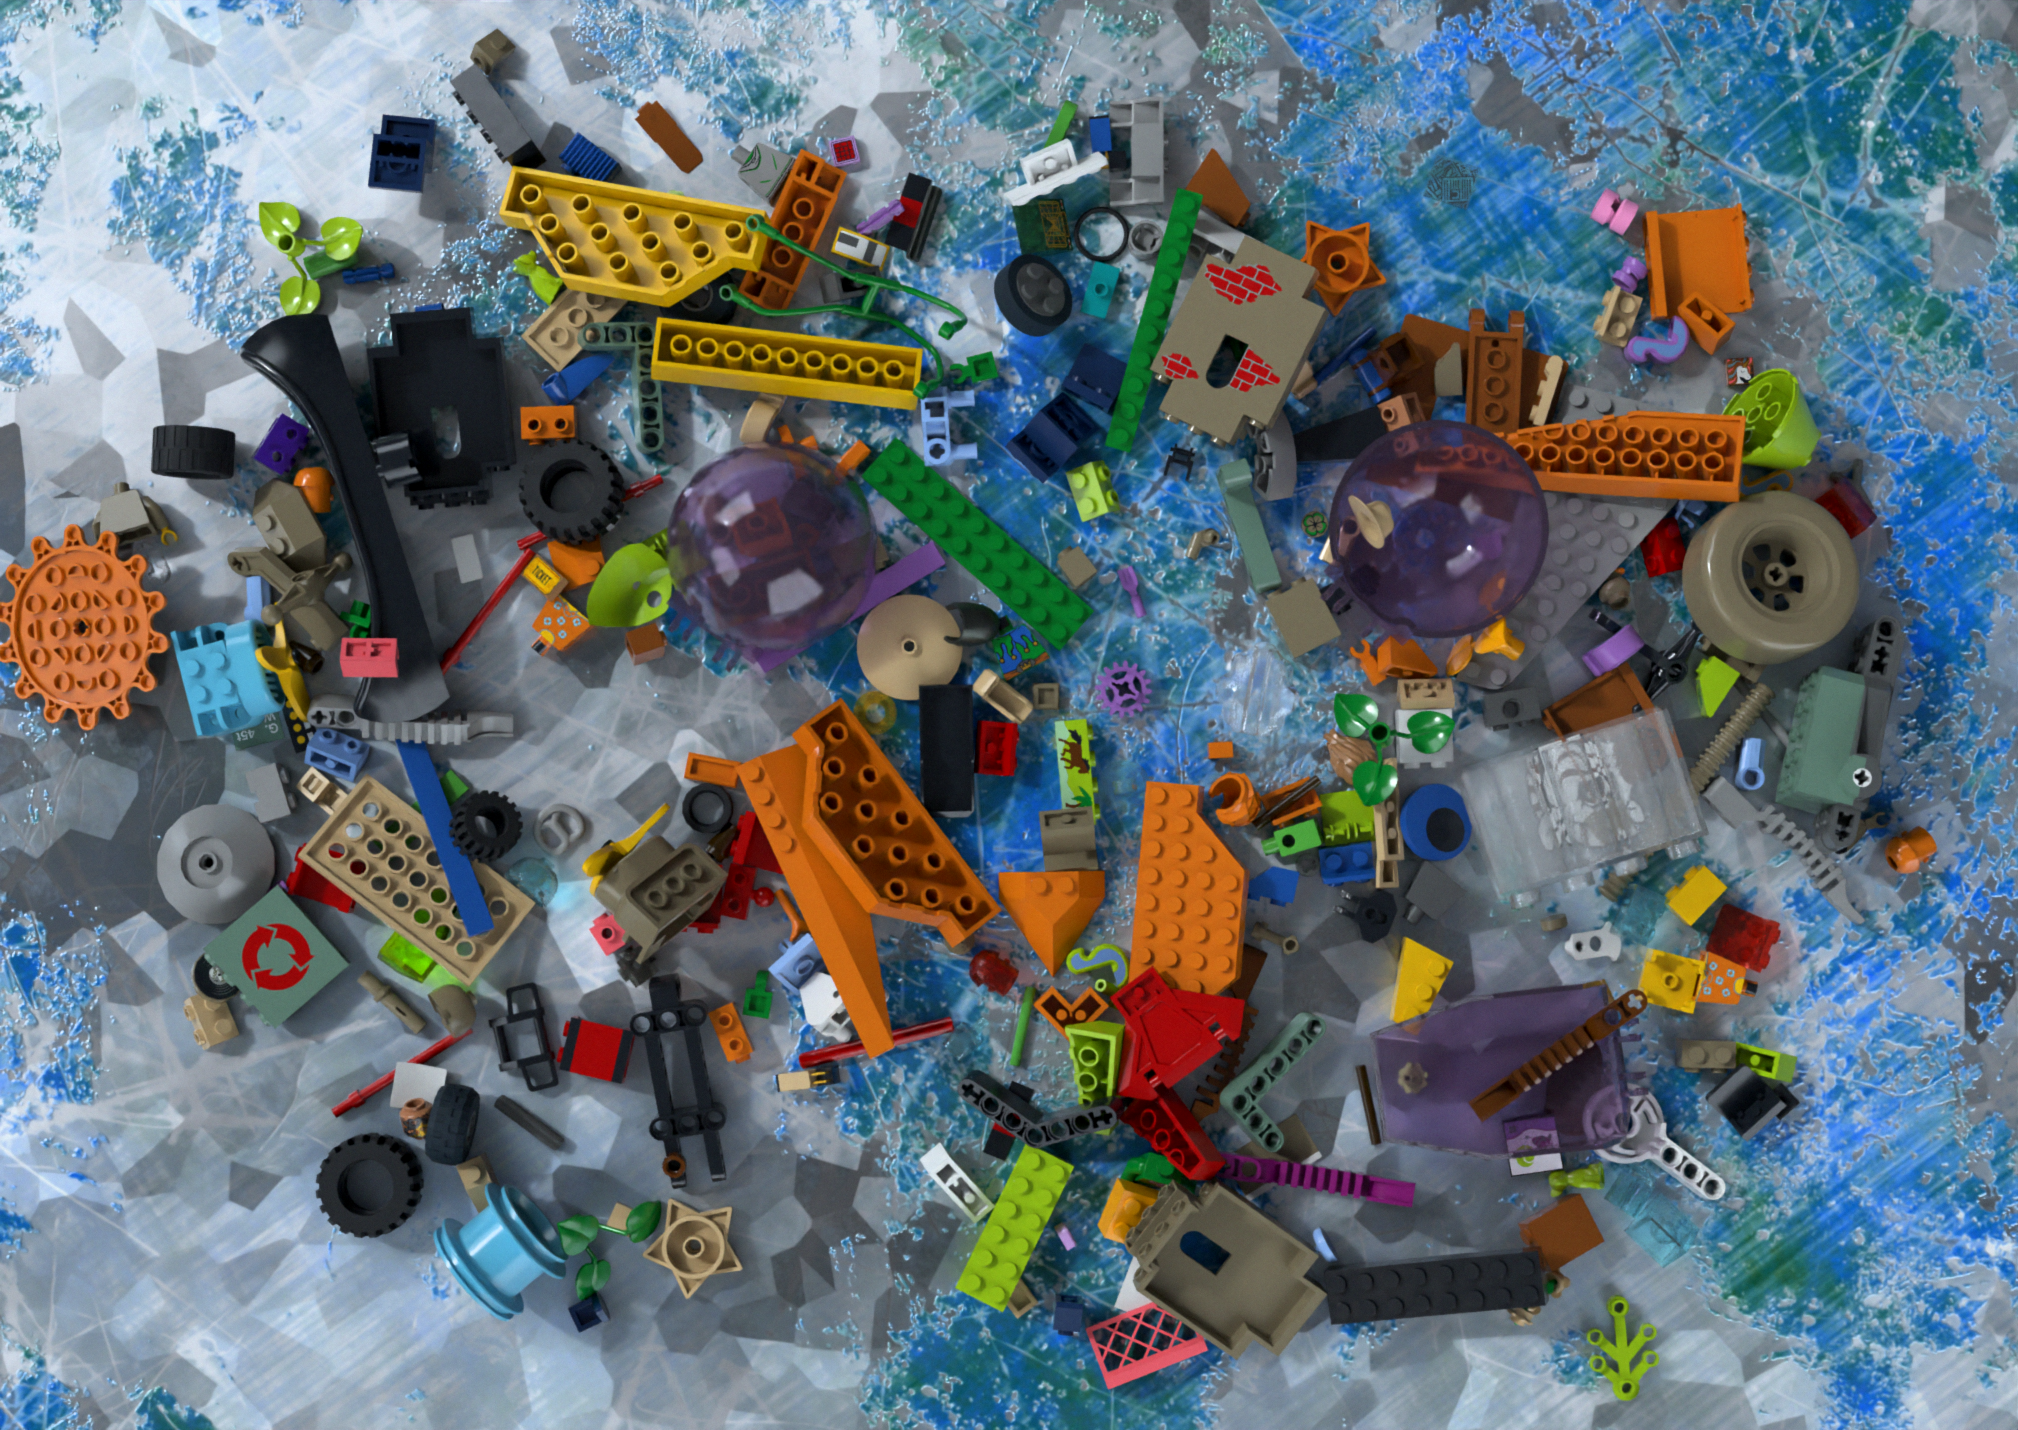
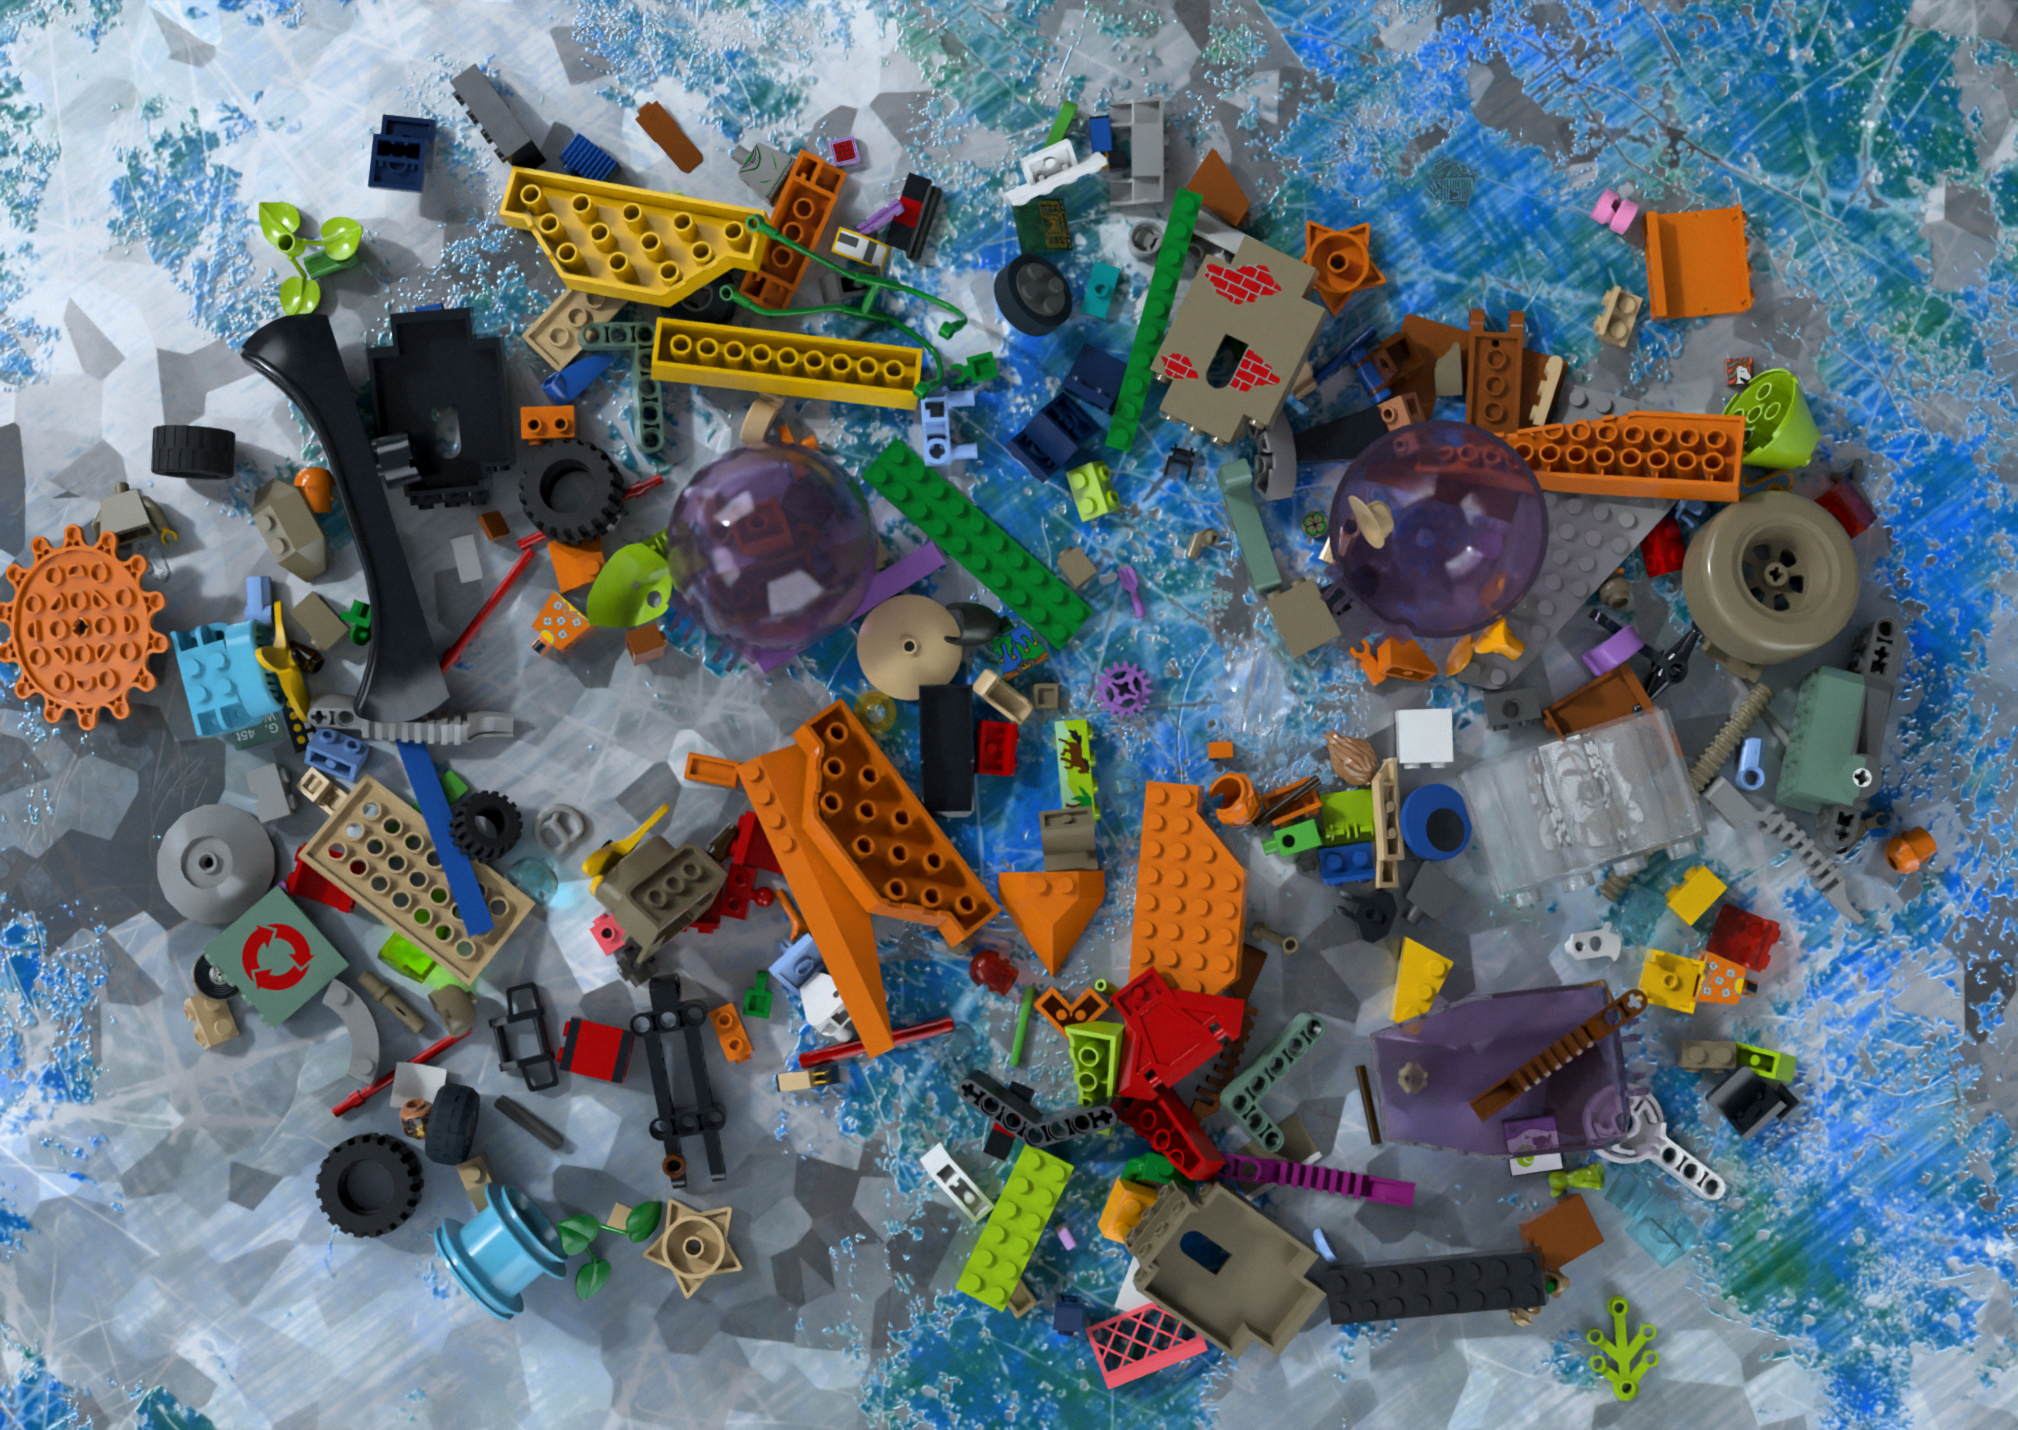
dark tan piece [227,547,353,626] -> none
dark purple brick [251,413,310,475] -> none
coral hinge [340,638,399,677] -> none
blue axle [342,263,395,284] -> none
dark tan bracket [470,28,516,76] -> none
lime animal [512,250,564,307] -> none
tile [520,554,569,602] -> none
dark blue tile [568,1292,611,1333] -> none
black tyre [682,783,733,833] -> none
orange bar [827,439,871,484] -> none
animal [1066,943,1130,990] -> none
black tyre [1074,207,1129,262] -> none
blue slope [1247,866,1300,907] -> none
green plant [1334,693,1455,807] -> none
tan bracket [1397,678,1455,710] -> none
dark tan tile [1540,914,1568,931] -> none
medium lavender wheel [1611,256,1649,293] -> none
medium lavender animal [1624,316,1690,366] -> none
orange slope [1678,291,1736,355] -> none
lime slope [1694,656,1740,719] -> none
none -> light grey brick [322,978,382,1087]
none -> dark orange slope [477,511,510,542]

